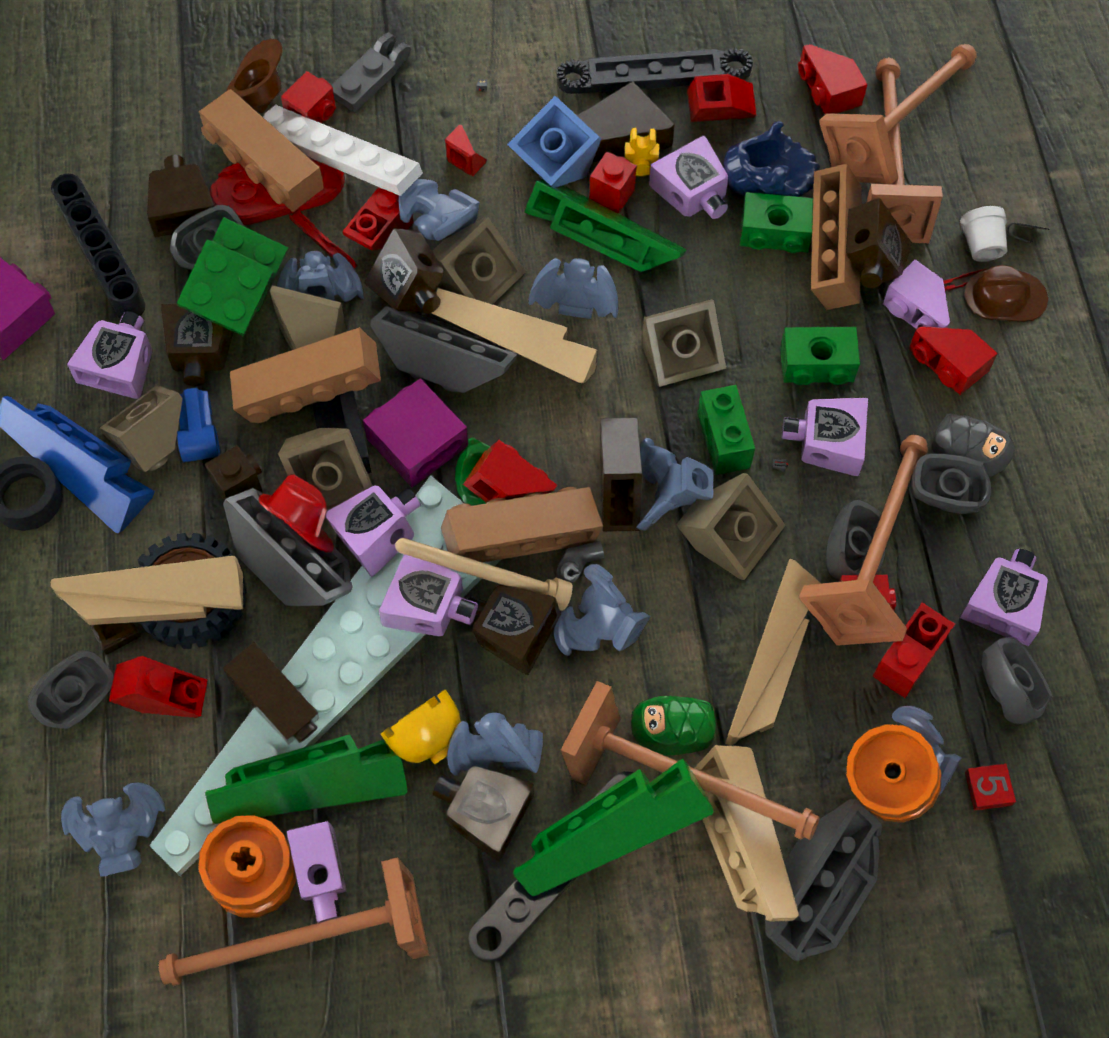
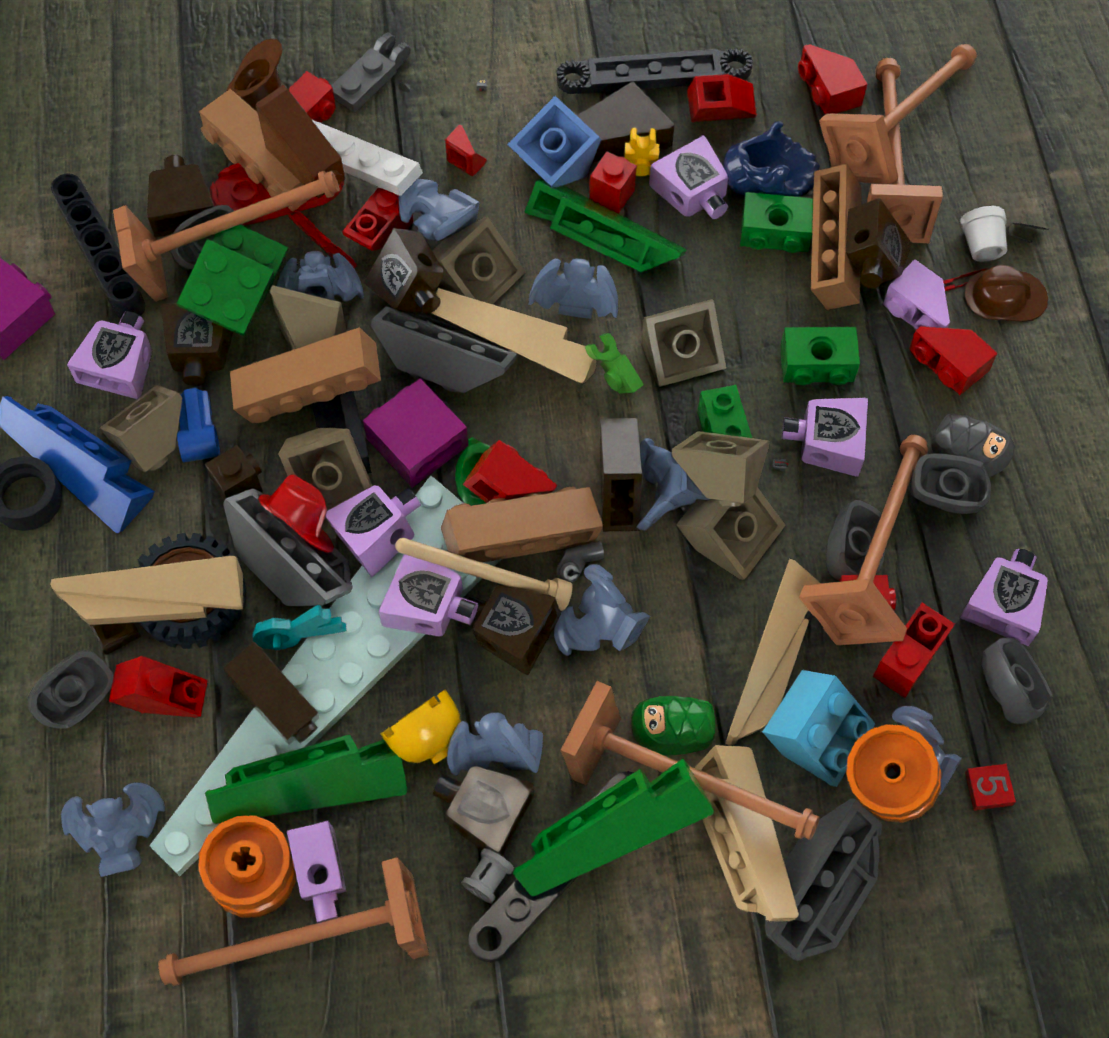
none -> nougat tile [113,171,340,302]
none -> teal piece [253,605,346,650]
none -> reddish brown slope [255,85,345,198]
none -> light grey bush [461,848,514,903]
none -> bright green plate [585,333,644,393]
none -> dark tan slope [672,431,769,506]
none -> medium azure slope [762,670,875,787]

